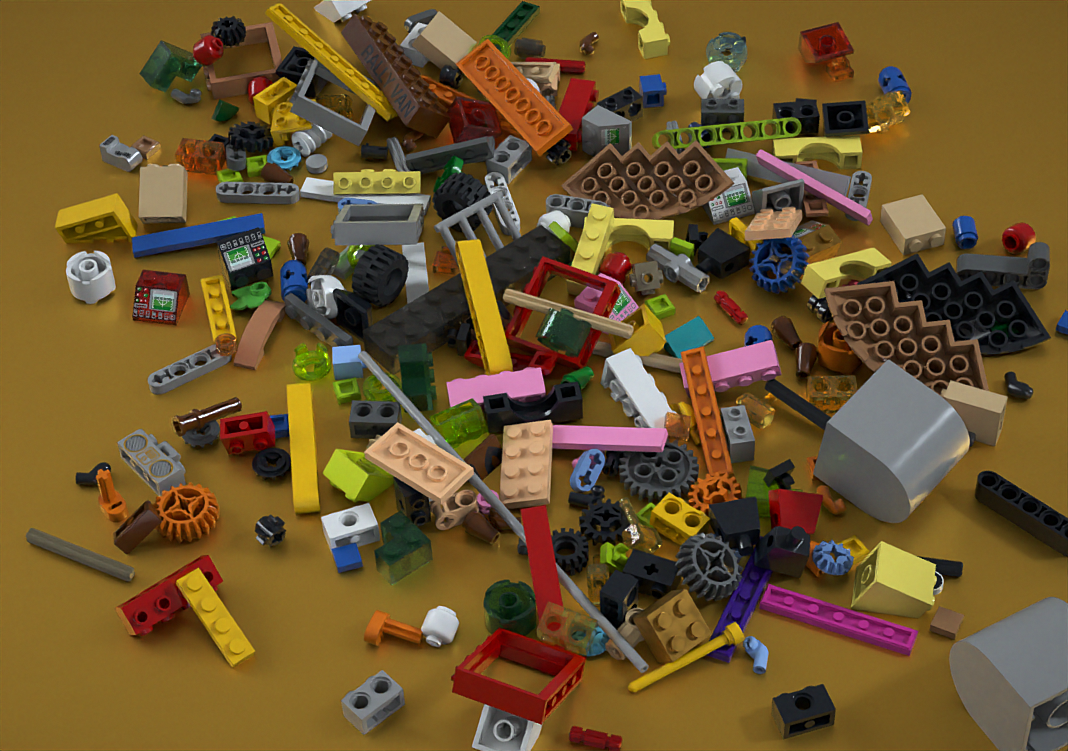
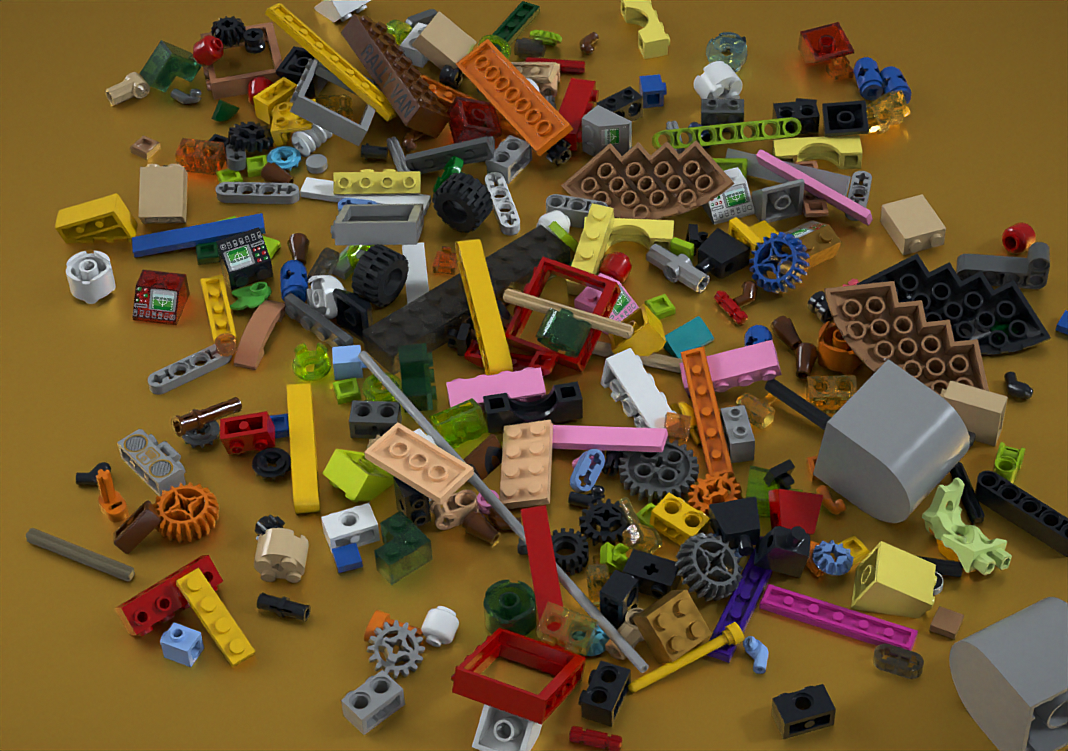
light grey leg [99,135,143,172] -> none
light grey bar [434,190,531,272] -> none
green cone [560,366,594,391] -> none
dark tan brick [629,261,663,295] -> none
light nougat plate [745,207,802,241] -> none
light yellow arch [801,248,892,299] -> none
blue brick [952,216,978,249] -> none
none -> tan piece [105,72,150,106]
none -> light blue brick [160,623,204,667]
none -> dark green tile [196,242,220,265]
none -> black wheel [243,28,265,54]
none -> tan brick [254,528,309,583]
none -> black pin [257,592,311,622]
none -> light grey gear [367,620,425,679]
none -> clear neon green head [386,19,412,46]
none -> lime gear [529,30,562,46]
none -> black brick [578,661,631,727]
none -> reddish brown arm [732,281,758,308]
none -> blue piece [853,57,884,100]
none -> clear smoke beam [873,644,924,679]
none -> yellowish green hips [922,478,1012,575]
none -> black axle [950,462,985,524]
none -> lime piece [993,442,1026,484]

